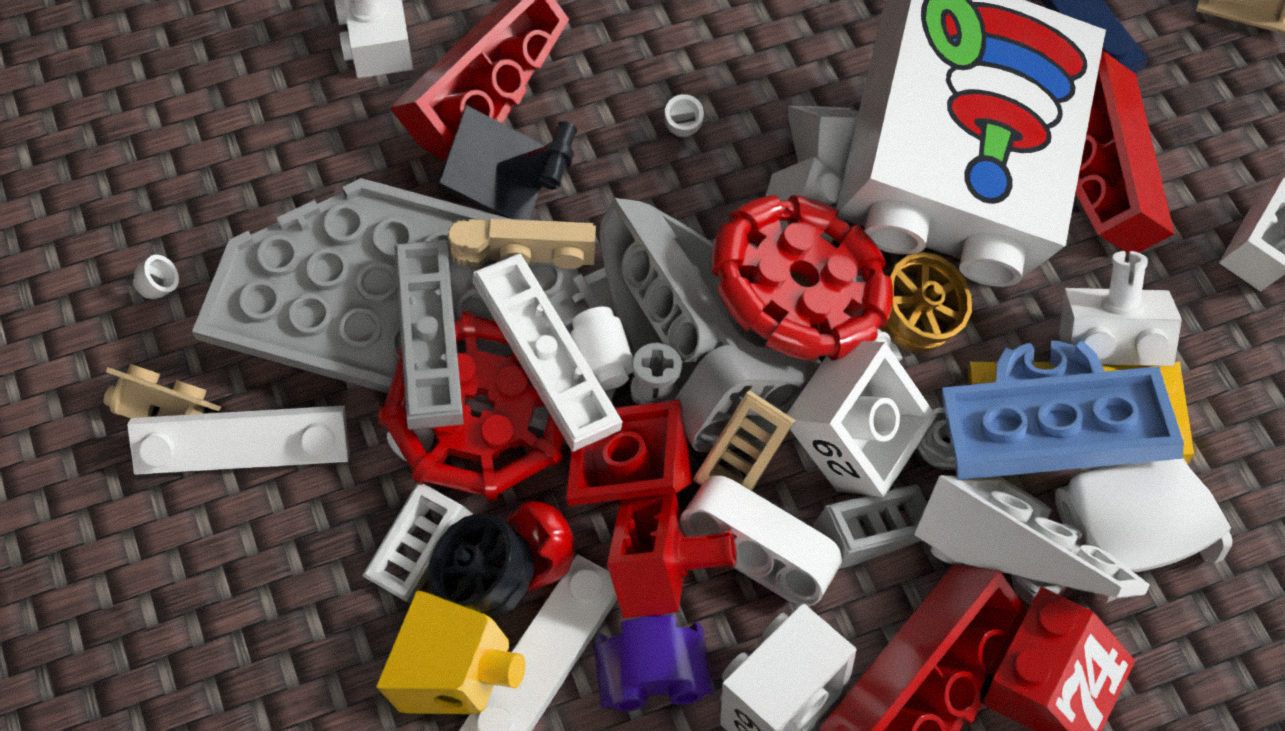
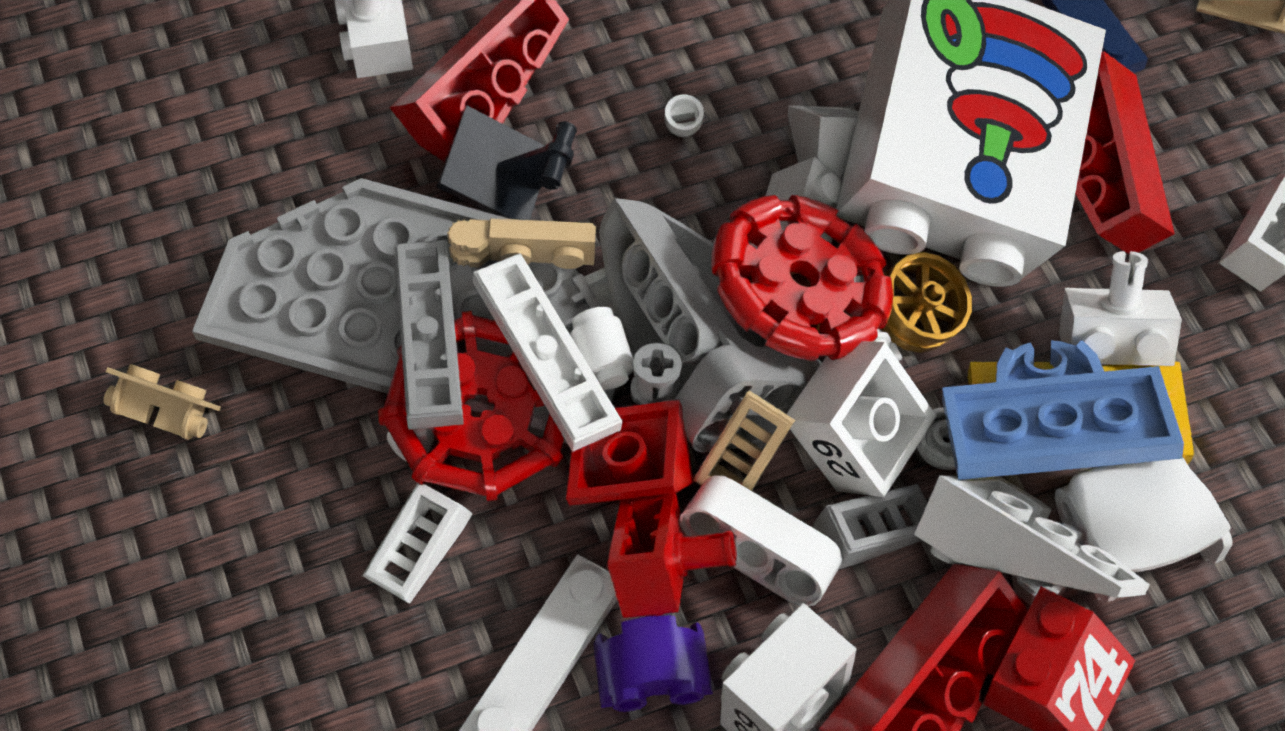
white plate [127,405,350,474] -> none
white hinge [133,255,179,299] -> none
yellow torso [376,591,525,714] -> none
black wheel [428,513,535,620] -> none
red hair [503,501,575,592] -> none

